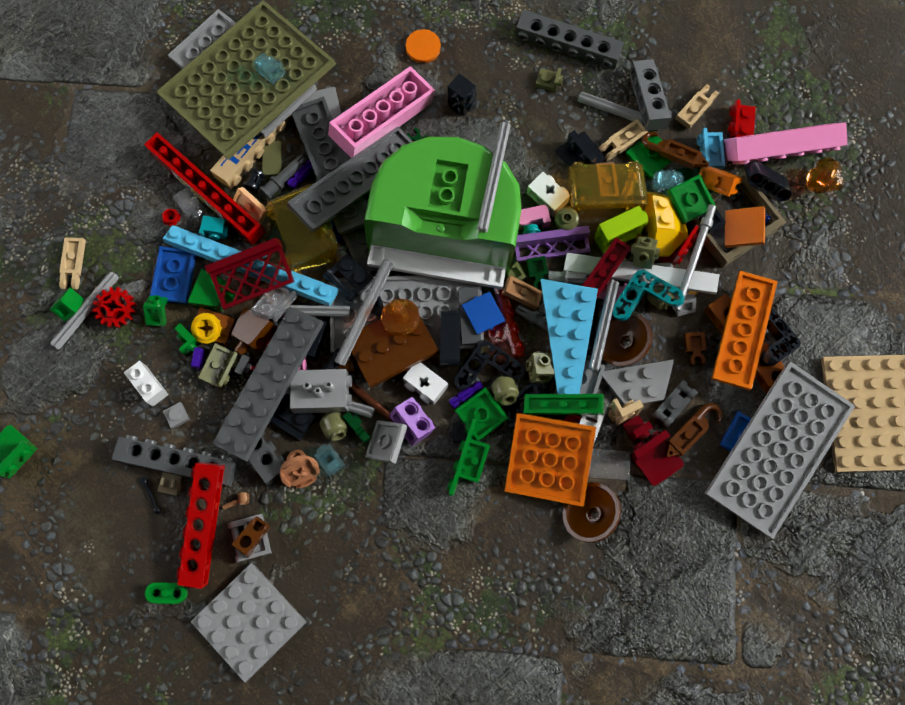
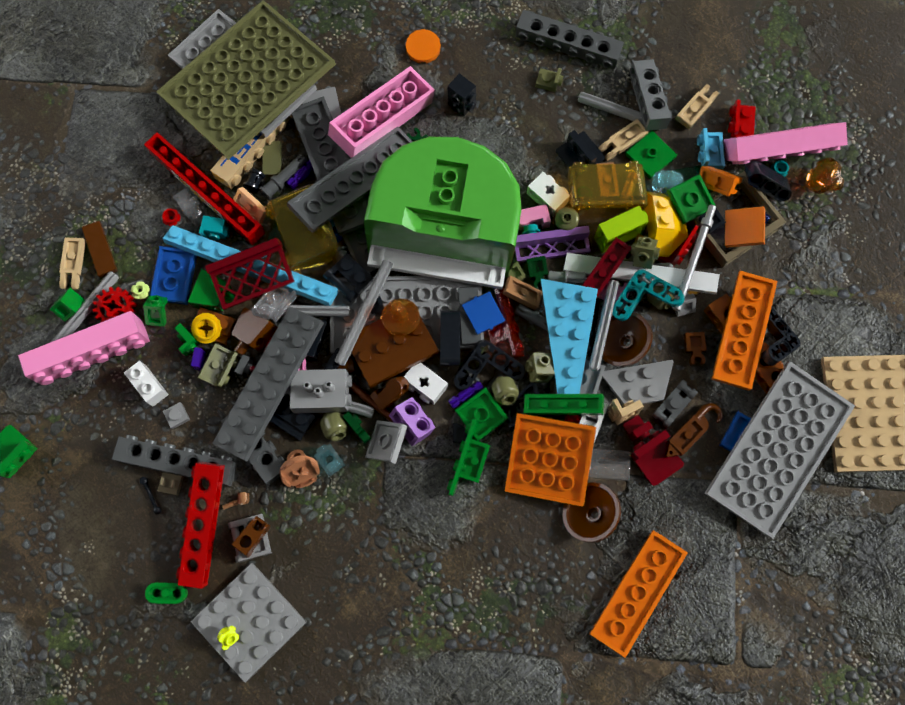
clear light blue brick [253,52,286,85] -> none
light grey axle [477,122,511,233] -> none
reddish brown plate [642,132,709,169] -> none
none -> bright pink brick [18,311,150,385]
none -> reddish brown tile [82,221,118,278]
none -> yellowish green plate [131,282,150,300]
none -> neon yellow plate [217,626,239,650]
none -> reddish brown leg [370,376,409,411]
none -> orange plate [589,530,688,658]
none -> teal plate [770,160,789,177]

